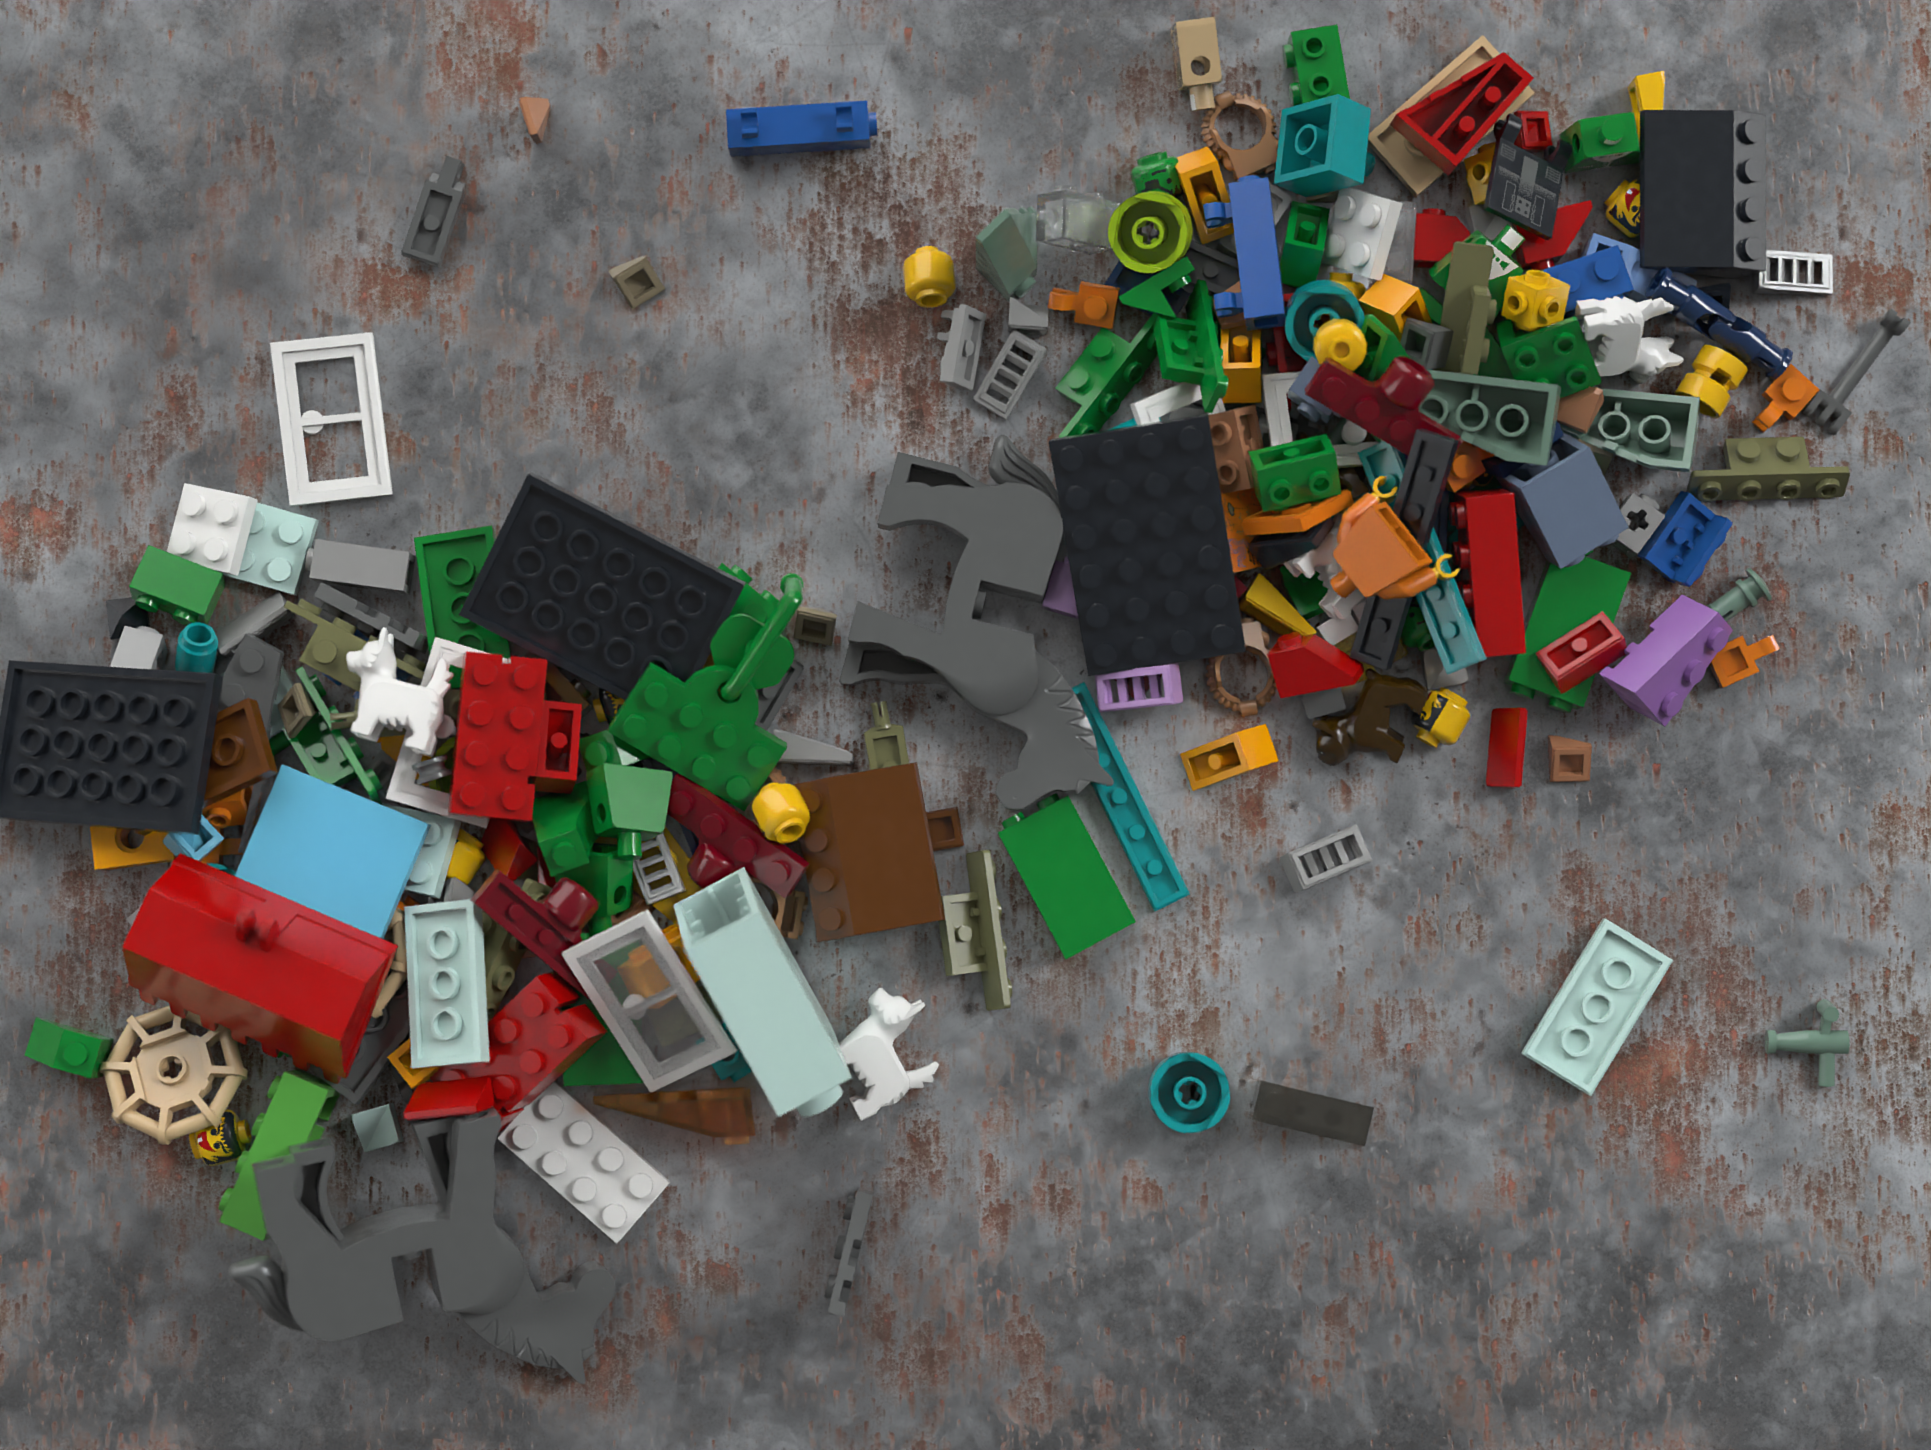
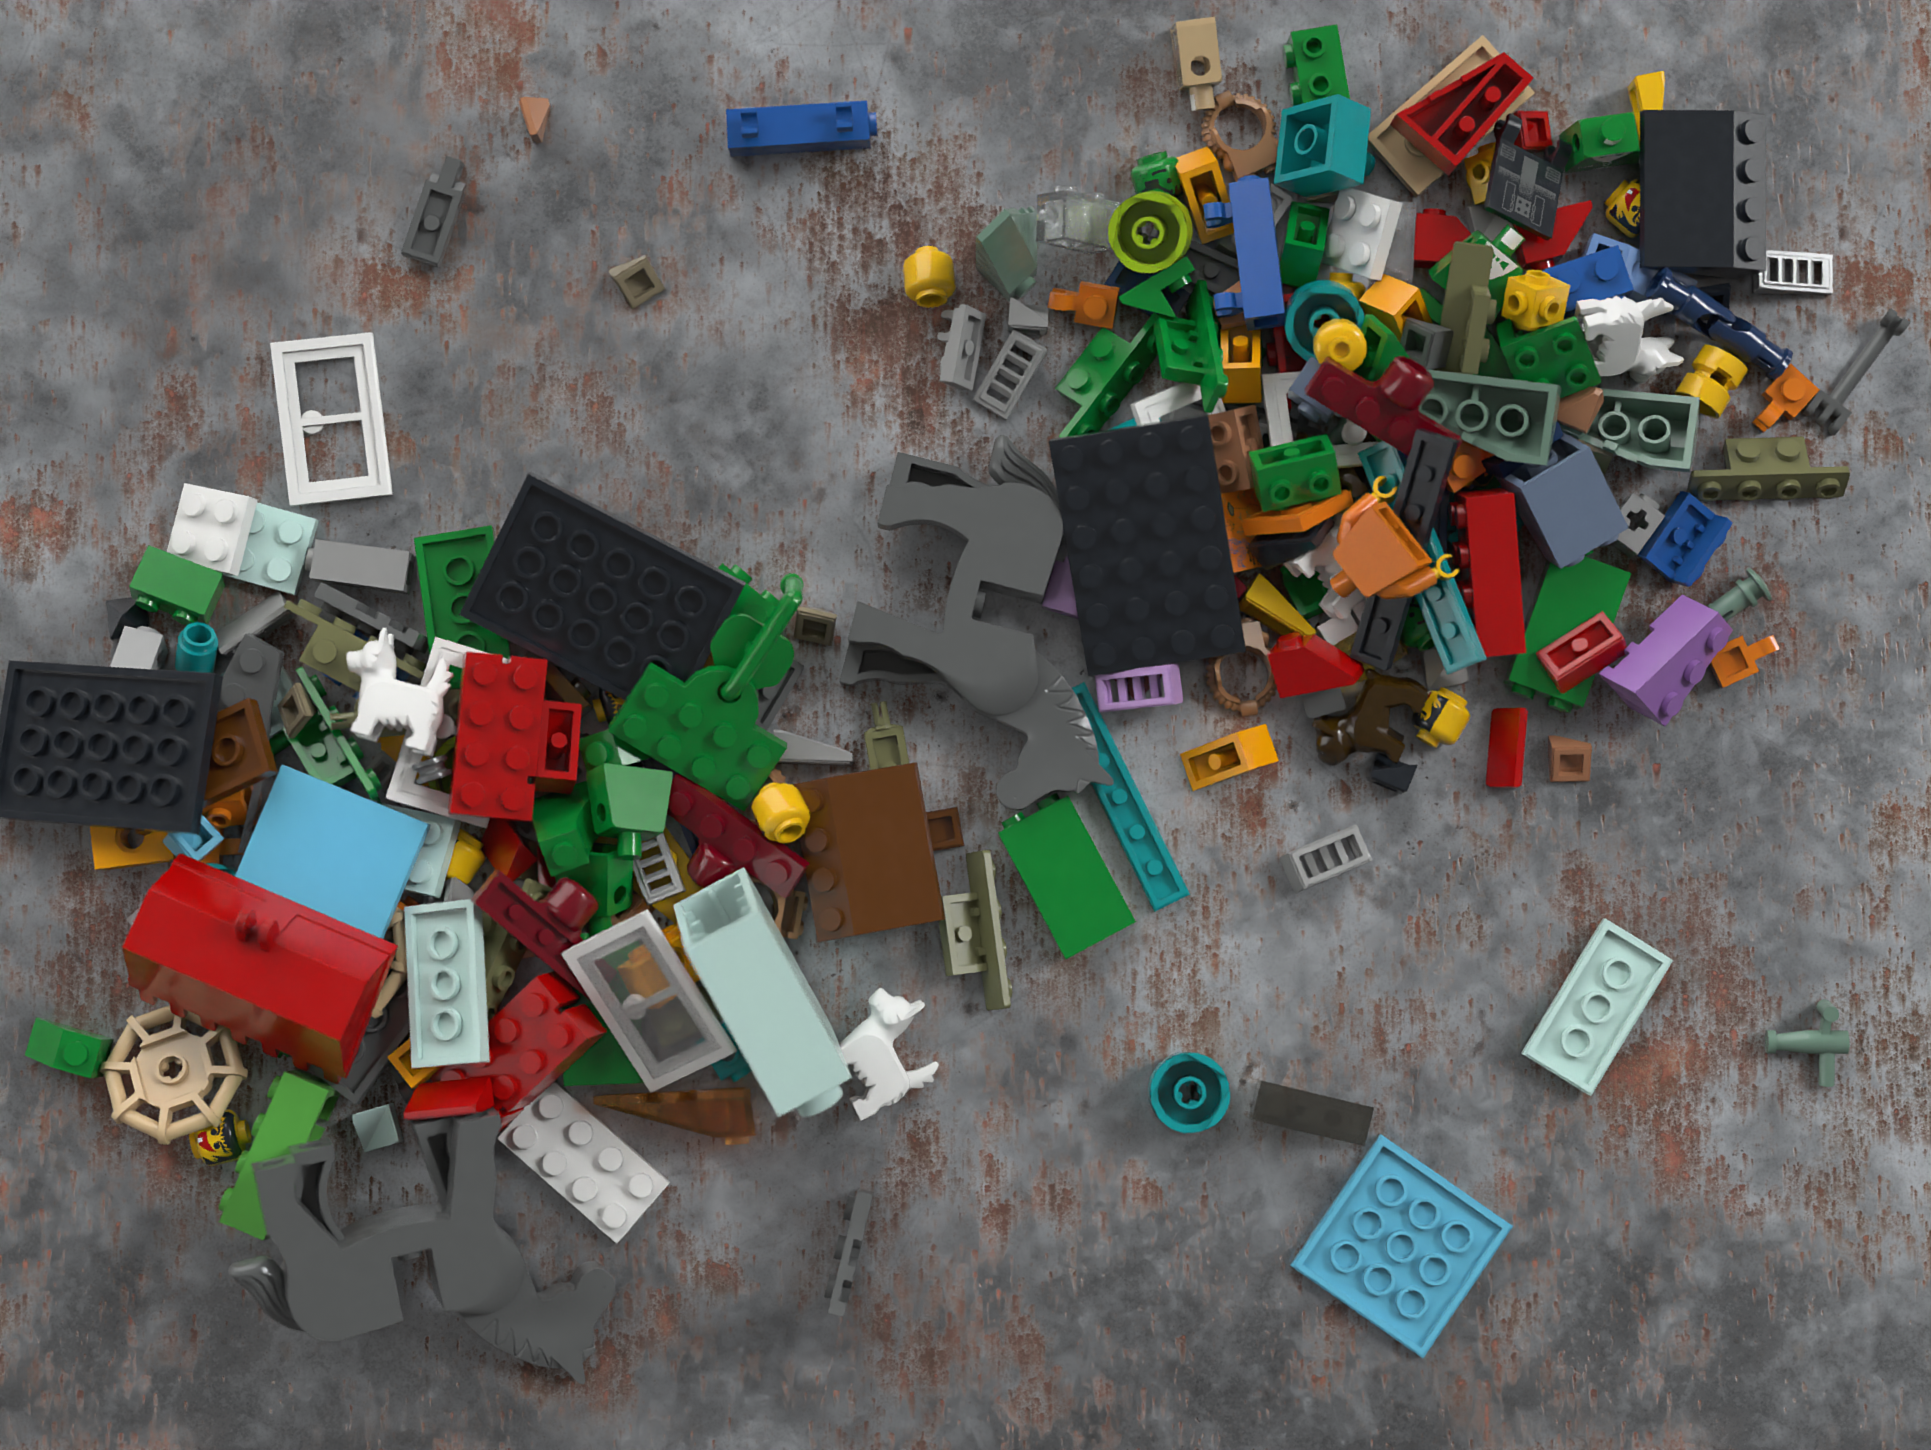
none -> medium azure tile [1290,1134,1513,1358]
none -> black slope [1366,753,1418,794]

